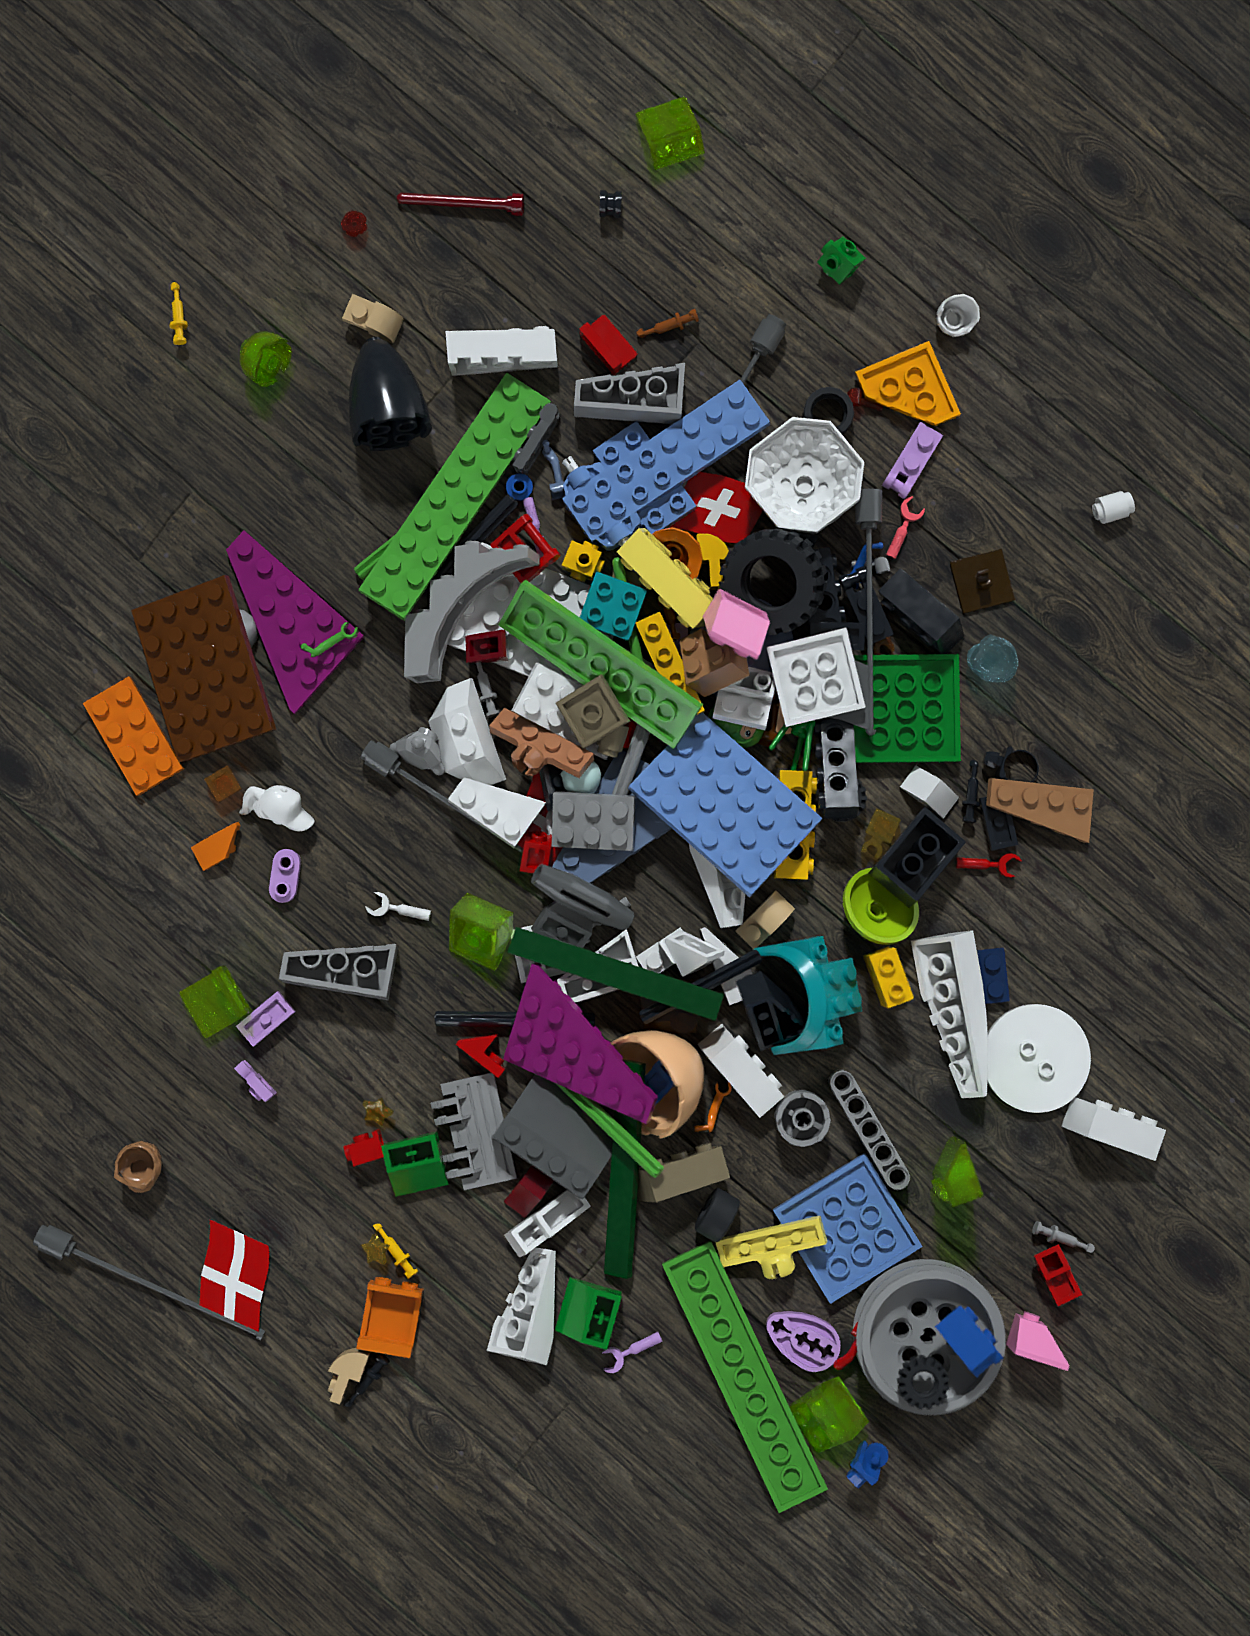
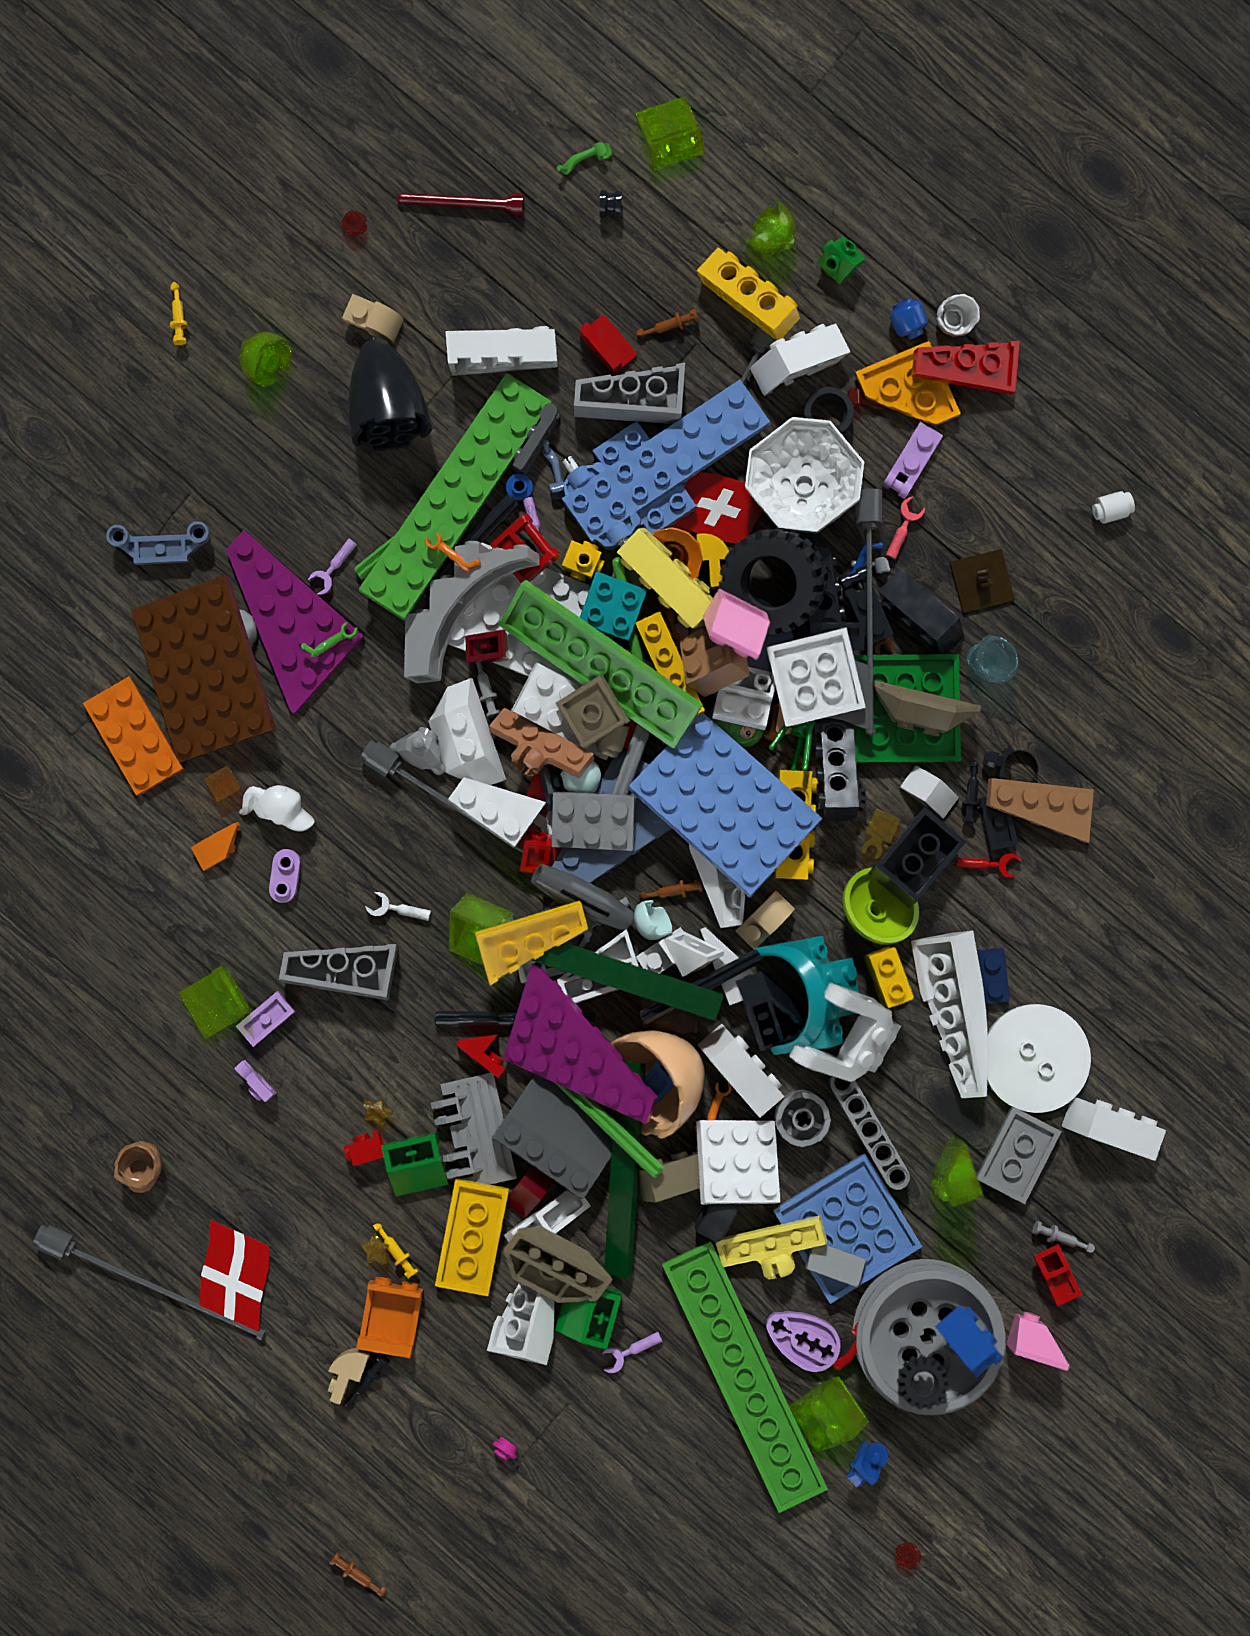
none -> sand blue plate [106,521,210,565]
none -> lavender piece [308,538,357,596]
none -> dark orange piece [329,1552,387,1596]
none -> orange piece [425,533,481,572]
none -> yellow plate [435,1178,509,1296]
none -> yellow wing [475,901,588,985]
none -> dark pink plate [492,1437,518,1461]
none -> dark tan wedge [504,1226,612,1303]
none -> bright green piece [557,142,612,175]
none -> light aqua hair [634,900,672,940]
none -> dark orange piece [639,879,703,900]
none -> white plate [696,1120,780,1204]
none -> yellow brick [697,247,800,341]
none -> clear neon green cylinder [745,200,796,256]
none -> white wedge [750,324,850,396]
none -> white plate [789,983,901,1082]
none -> light grey slope [805,1245,866,1287]
none -> dark tan wedge [873,681,981,736]
none -> blue head [889,297,928,340]
none -> clear red plate [895,1542,921,1570]
none -> red wing [912,341,1019,395]
none -> light grey plate [975,1106,1061,1204]

